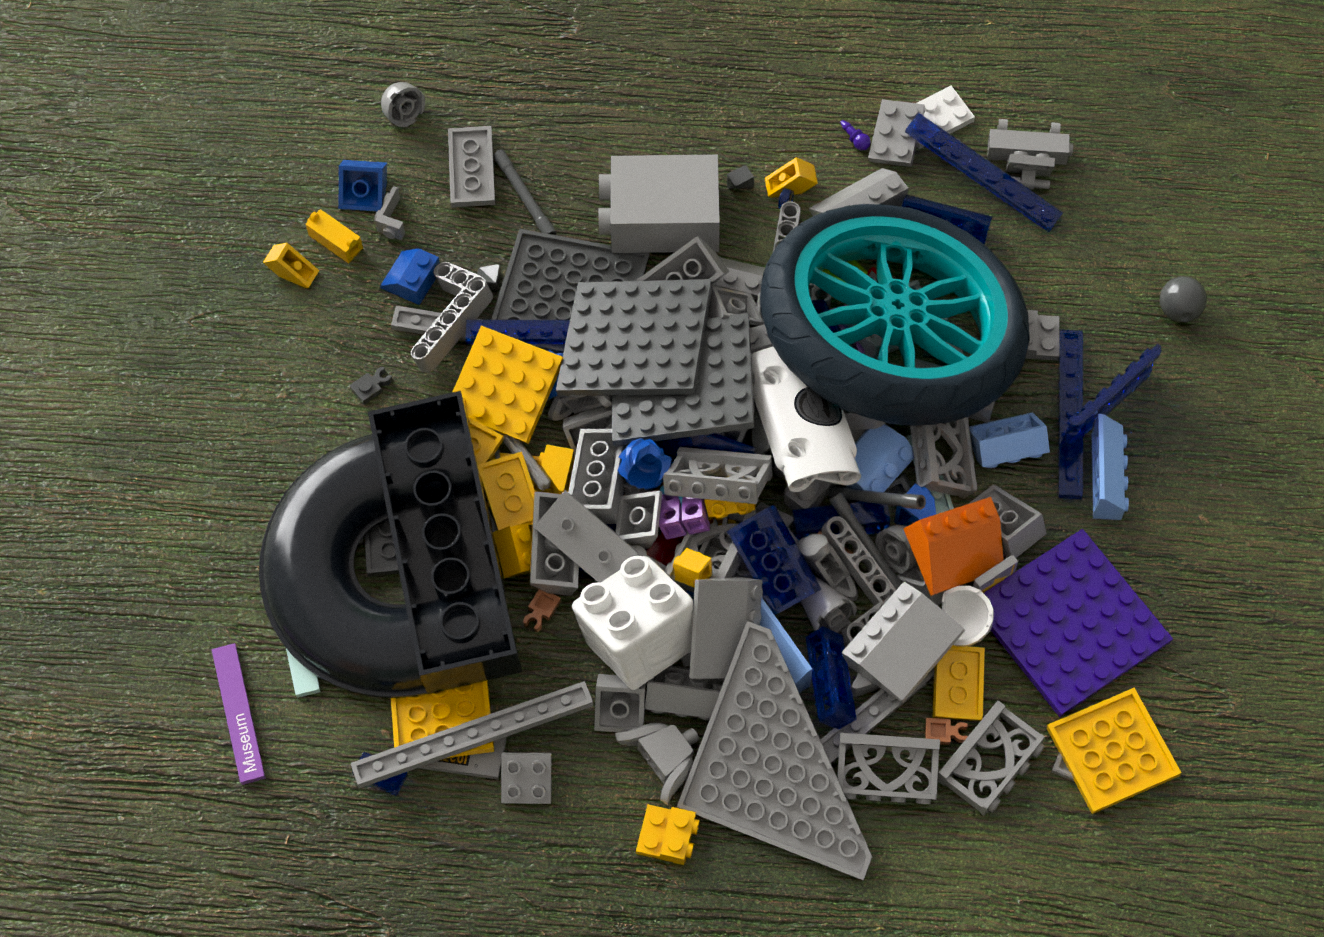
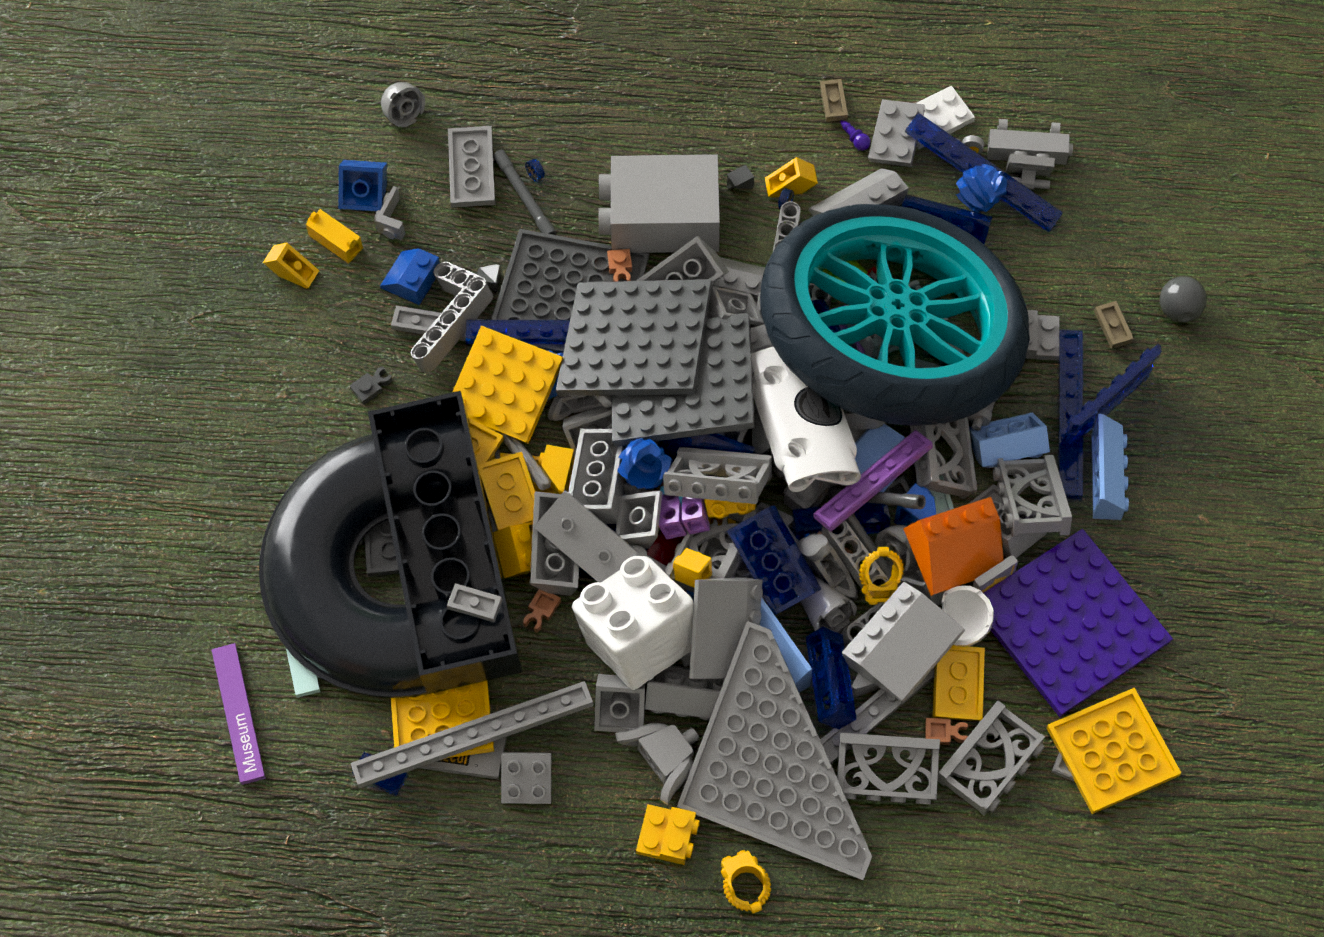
none -> light grey plate [447,583,503,622]
none -> clear blue tile [525,159,545,182]
none -> nougat plate [607,249,632,282]
none -> yellow piece [721,850,771,914]
none -> medium lavender tile [813,430,933,532]
none -> dark tan plate [820,79,848,122]
none -> yellow piece [859,547,904,605]
none -> blue hair [956,164,1007,213]
none -> light grey tile [961,135,984,156]
none -> light grey tile [968,408,992,430]
none -> light grey fence [993,455,1072,537]
none -> dark tan plate [1094,301,1134,349]

